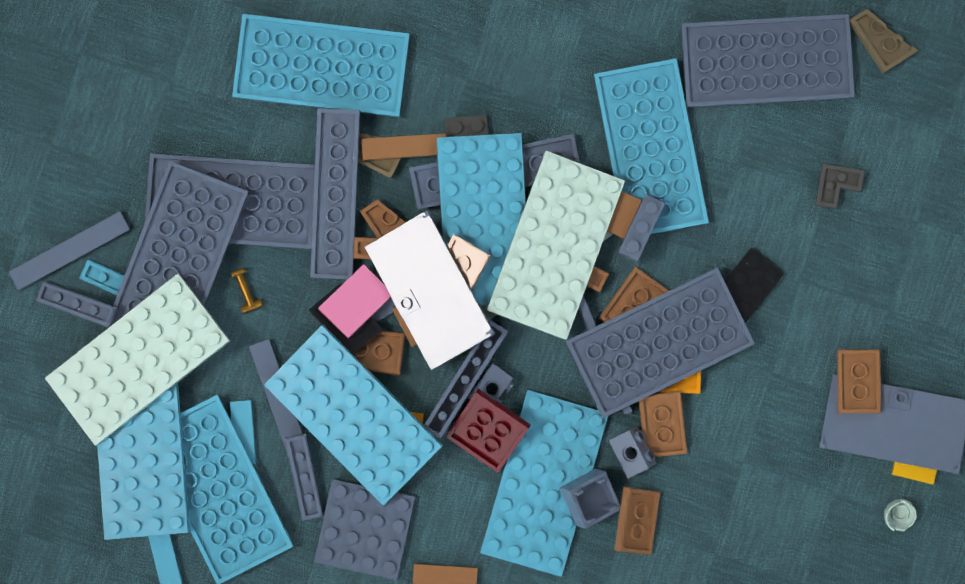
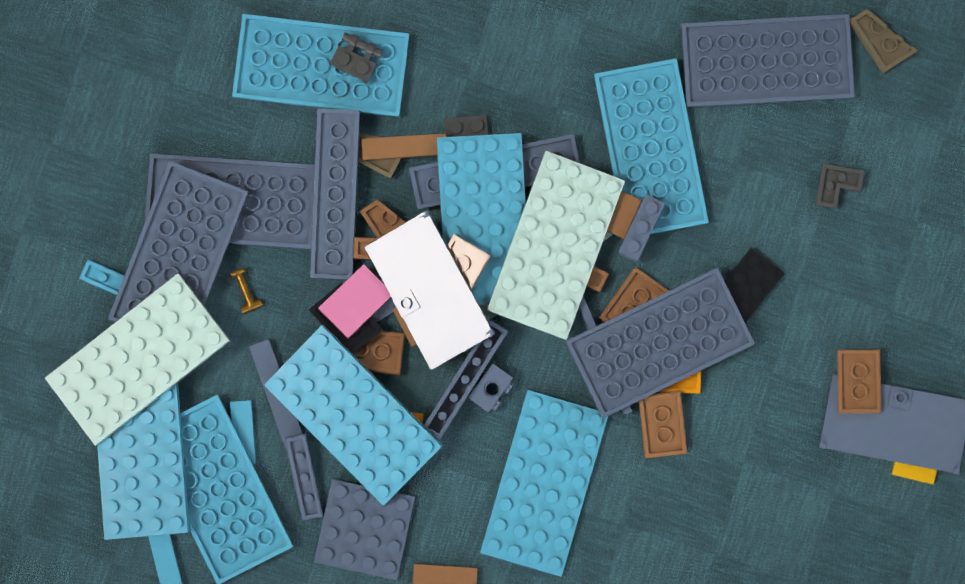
sand blue tile [9,211,131,291] -> none
sand blue tile [36,281,119,327] -> none
dark red plate [446,389,531,473] -> none
sand blue container [560,468,620,529] -> none
sand blue brick [609,426,656,478] -> none
medium nougat tile [614,487,660,555] -> none
light aqua hair [884,499,917,531] -> none
none -> dark grey plate [330,32,383,84]

